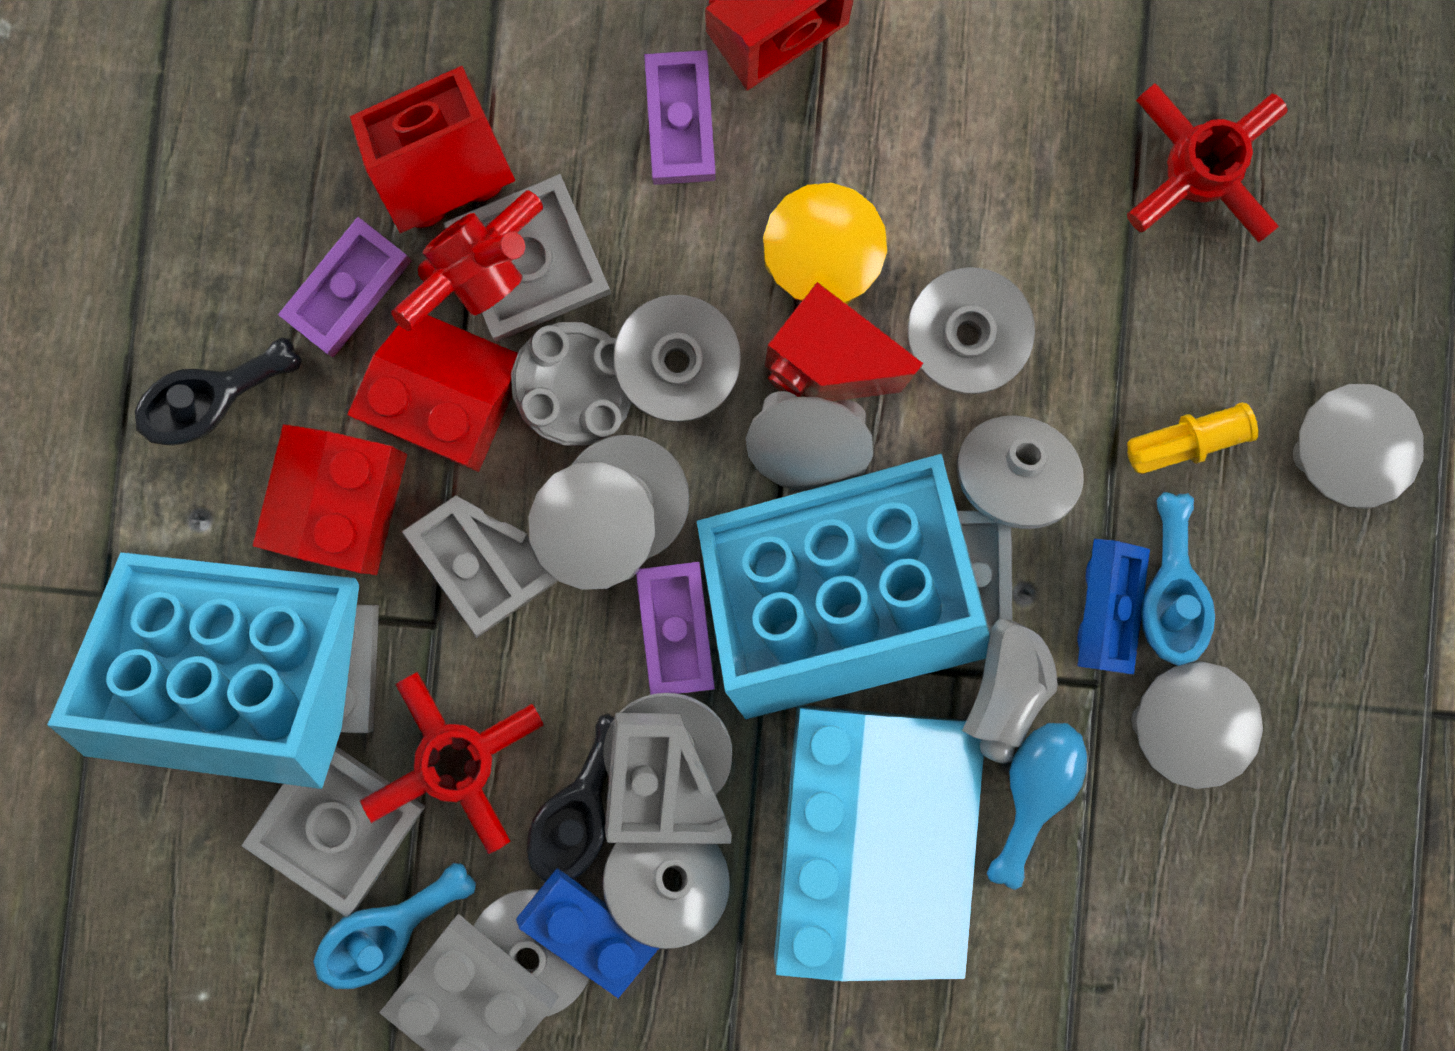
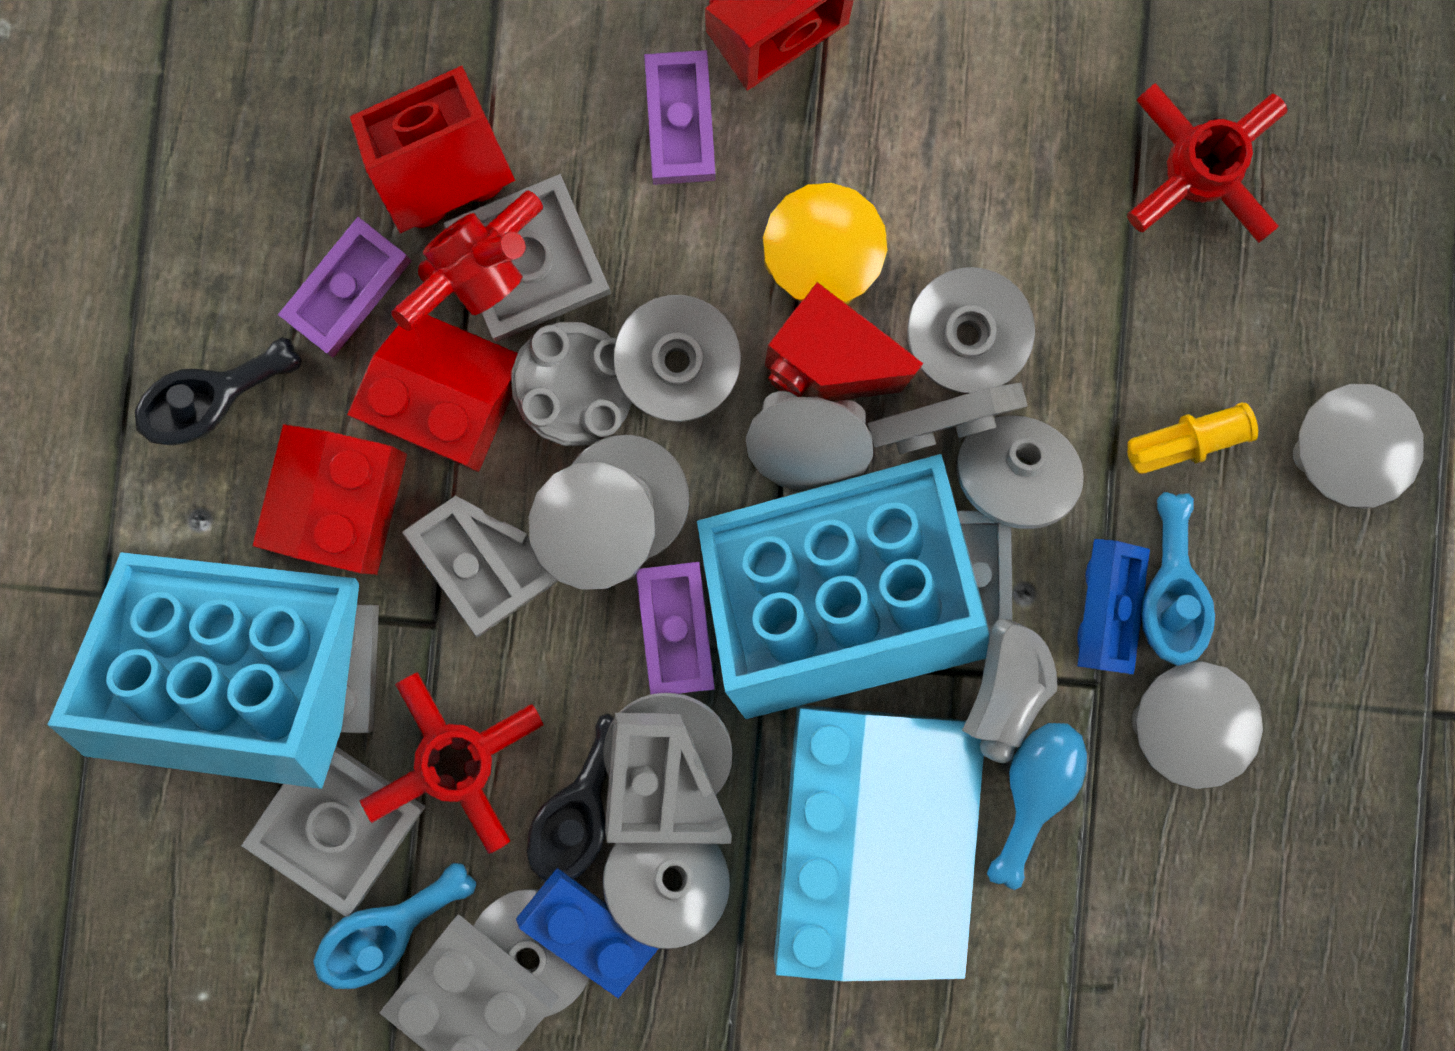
none -> light grey wing [868,383,1028,455]

